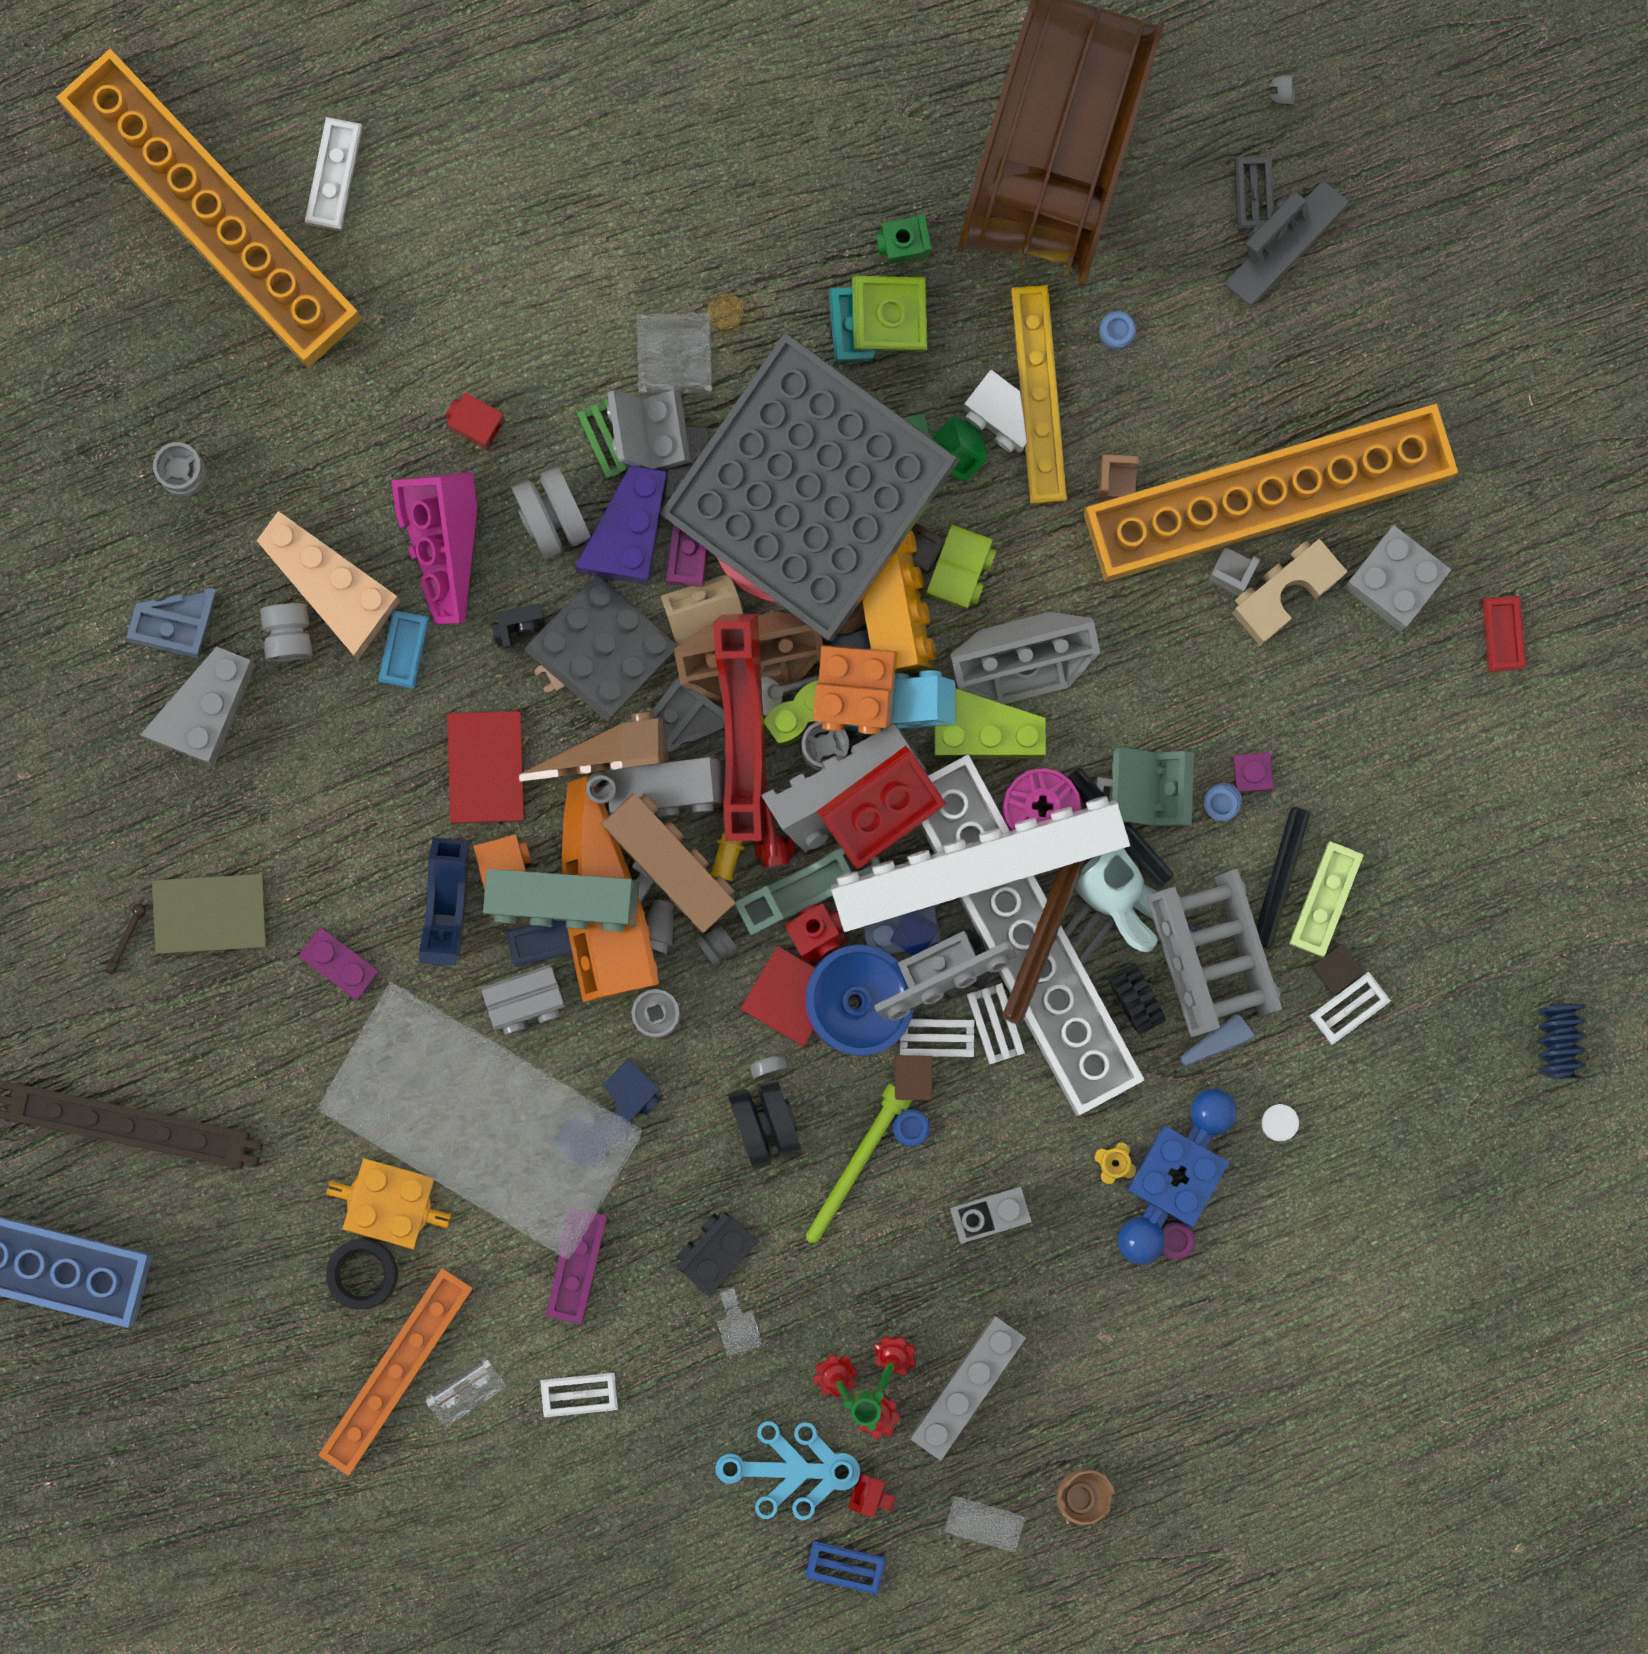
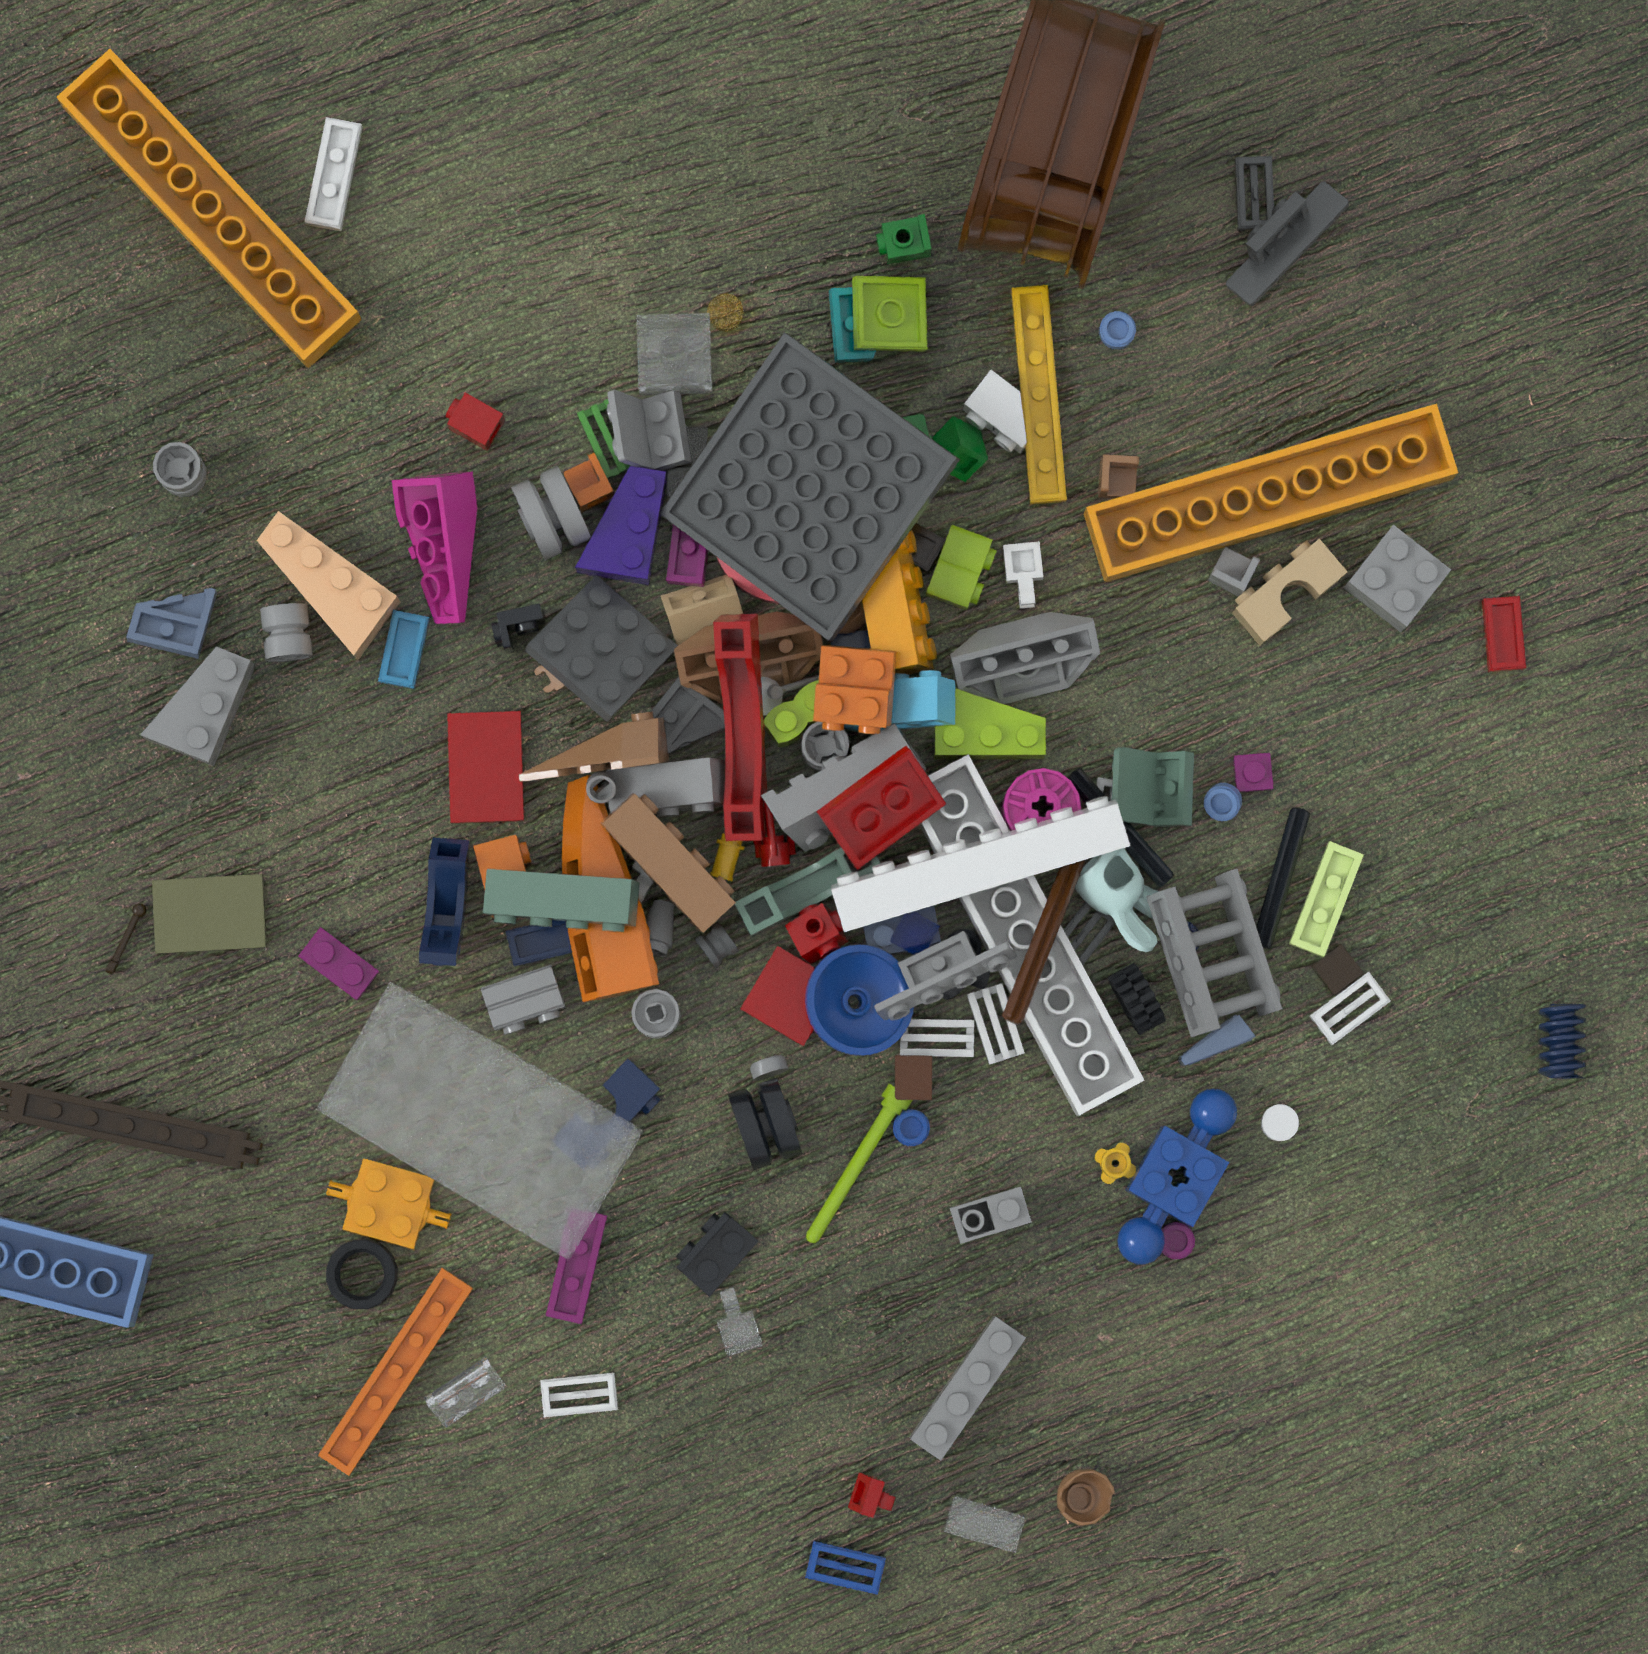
medium azure plant [715,1421,860,1520] -> none
red plant [813,1336,916,1439] -> none
light grey hinge [1269,75,1295,104] -> none
none -> orange panel [564,453,614,512]
none -> white plate [1003,541,1043,609]

